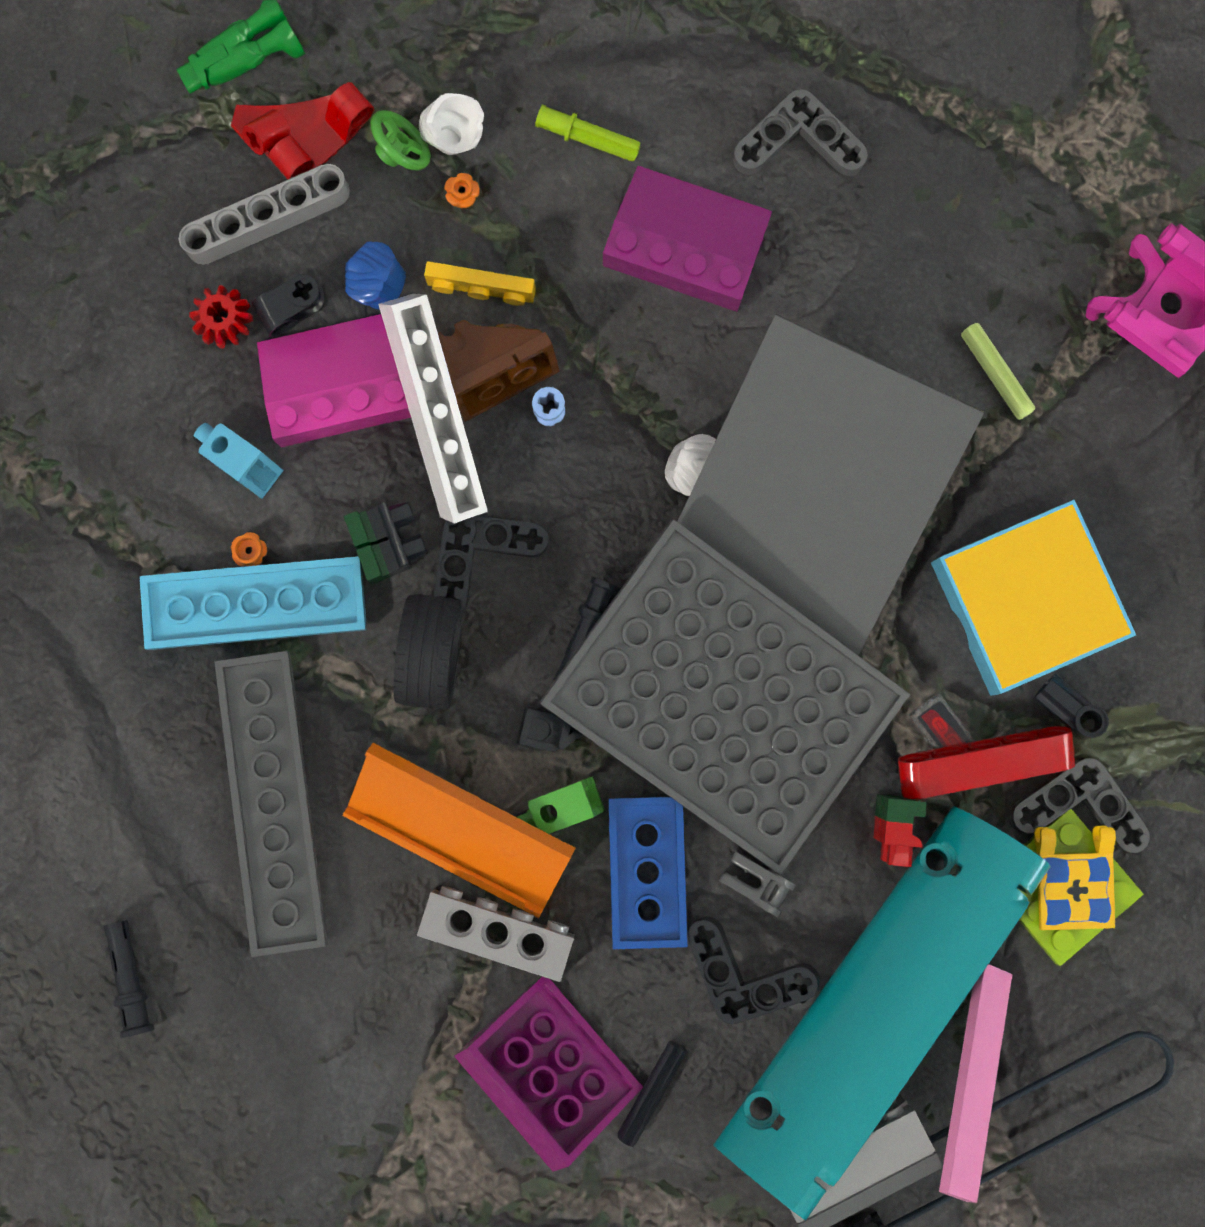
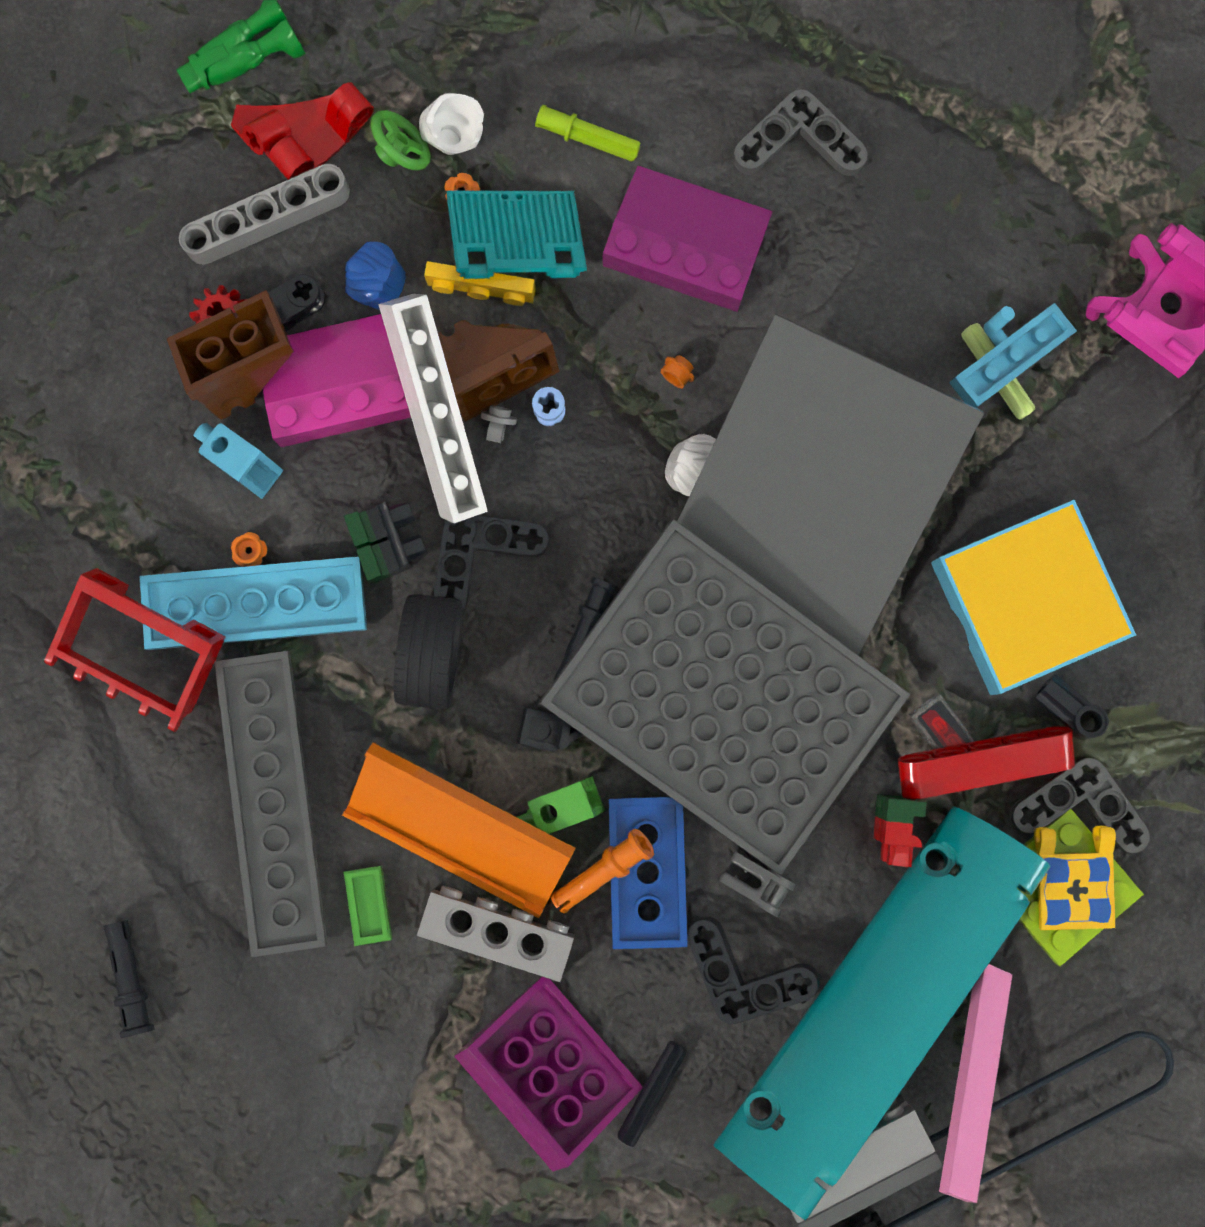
none -> red hinge [44,568,226,732]
none -> reddish brown piece [166,290,294,420]
none -> bright green tile [344,865,393,946]
none -> teal window [446,191,587,279]
none -> light grey plate [481,406,517,443]
none -> orange pin [551,828,654,913]
none -> orange plate [661,355,695,389]
none -> medium azure plate [949,303,1077,408]

